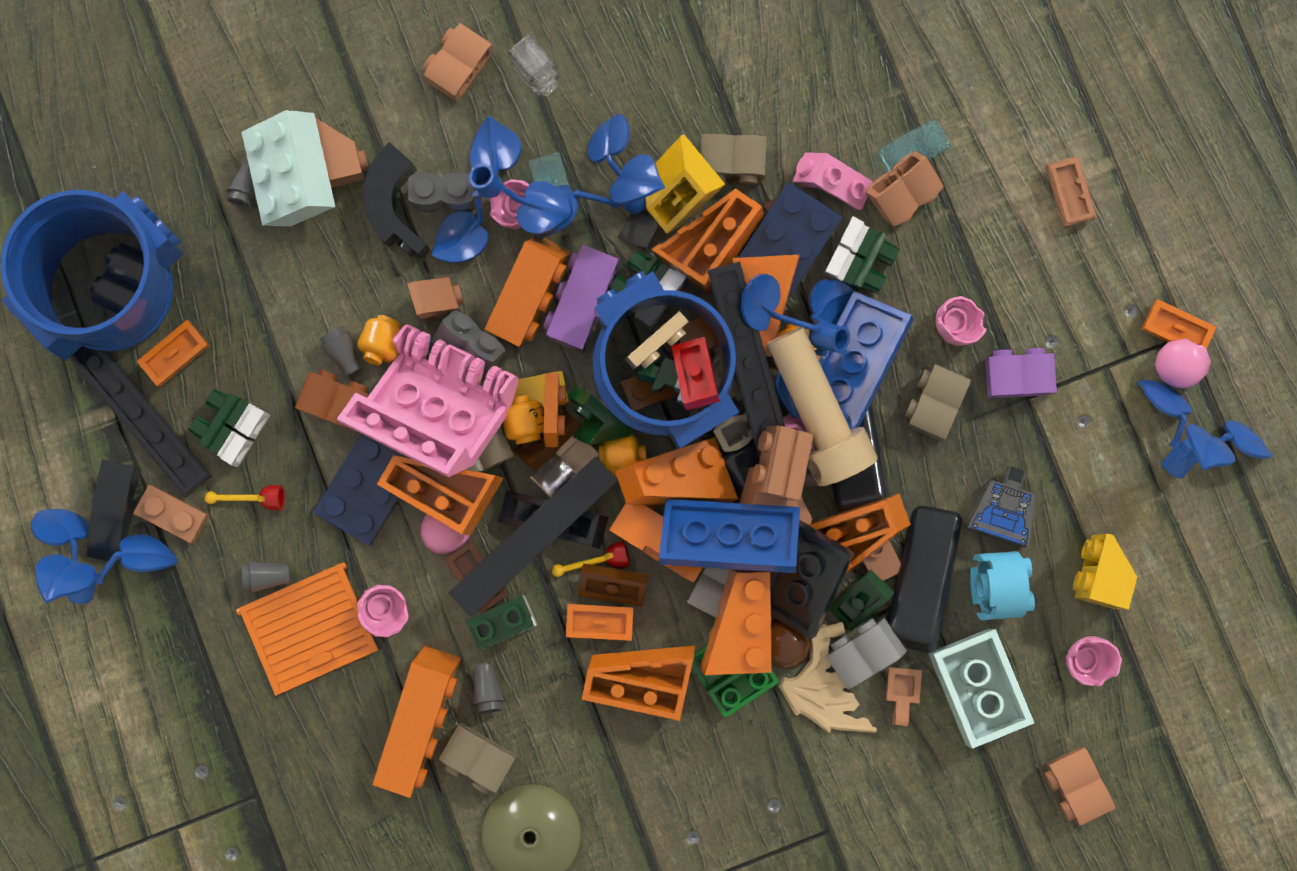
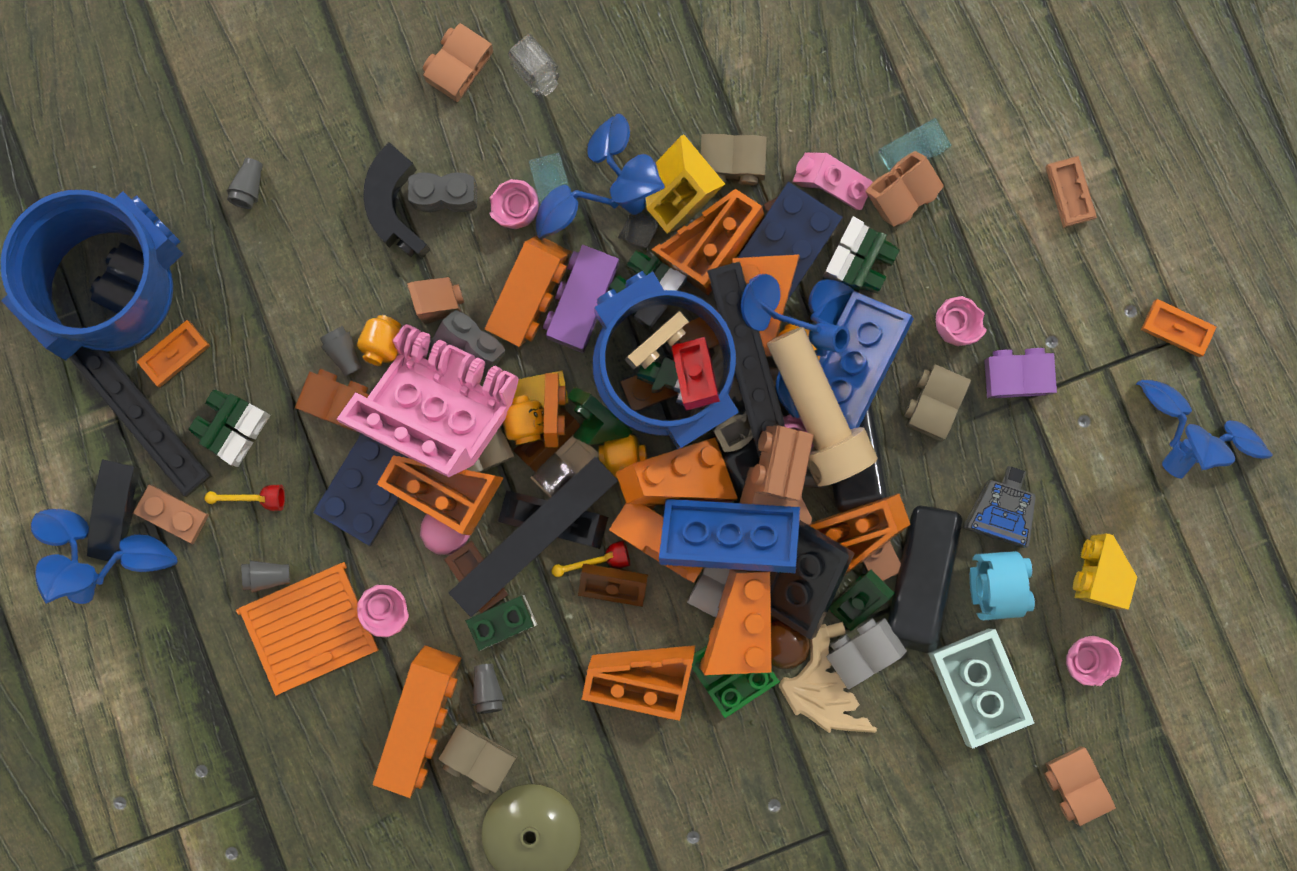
light aqua brick [242,110,335,226] -> none
nougat slope [315,118,369,188] -> none
blue plant [431,116,571,263] -> none
orange plate [566,604,634,641] -> none
nougat plate [885,667,922,726] -> none
bright pink hair [1155,339,1211,388] -> none

